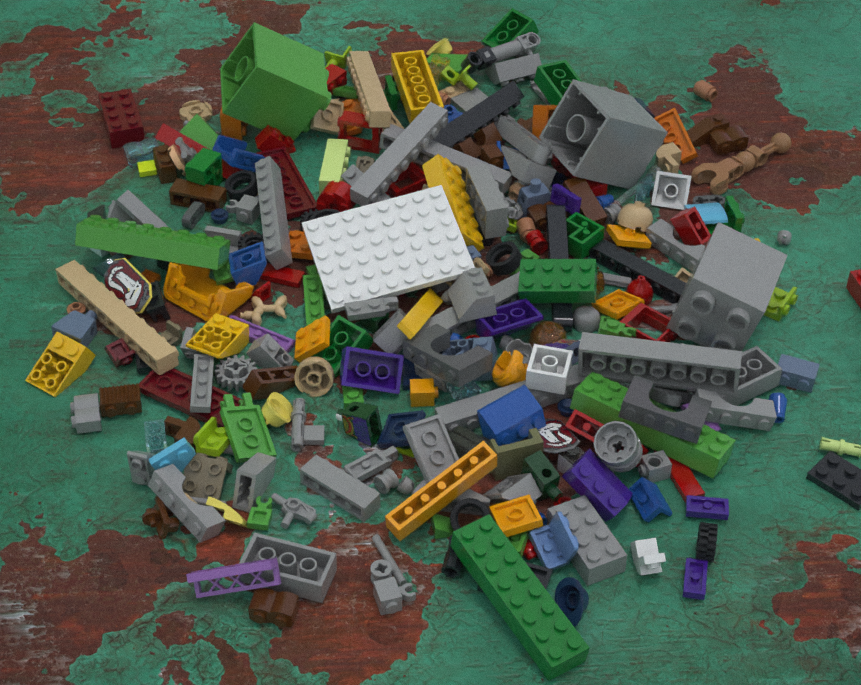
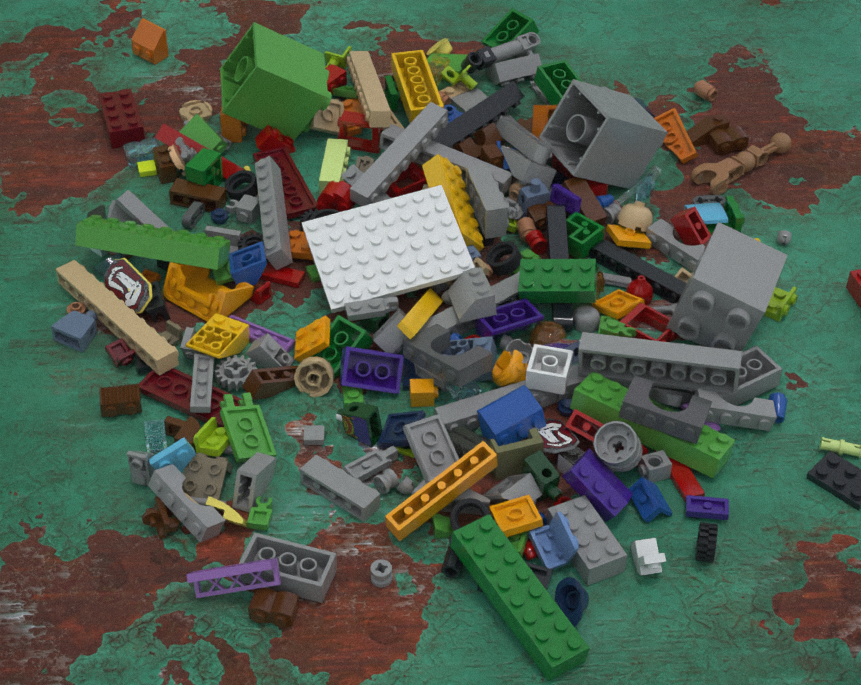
yellow slope [25,332,96,397] -> none
light grey brick [70,393,102,434] -> none
blue panel [212,135,265,172] -> none
tan piece [240,295,287,326] -> none
light yellow piece [261,392,293,428] -> none
light grey piece [271,493,317,529] -> none
light grey pin [290,398,307,452] -> none
bright green plate [303,274,325,326] -> none
light grey bar [372,534,407,586] -> none
light grey brick [373,577,416,615] -> none
white slope [651,171,692,210] -> none
tan brick [654,142,682,174] -> none
dark purple plate [682,558,708,600] -> none
sand blue brick [778,354,820,393] -> none
none -> orange slope [131,18,169,65]

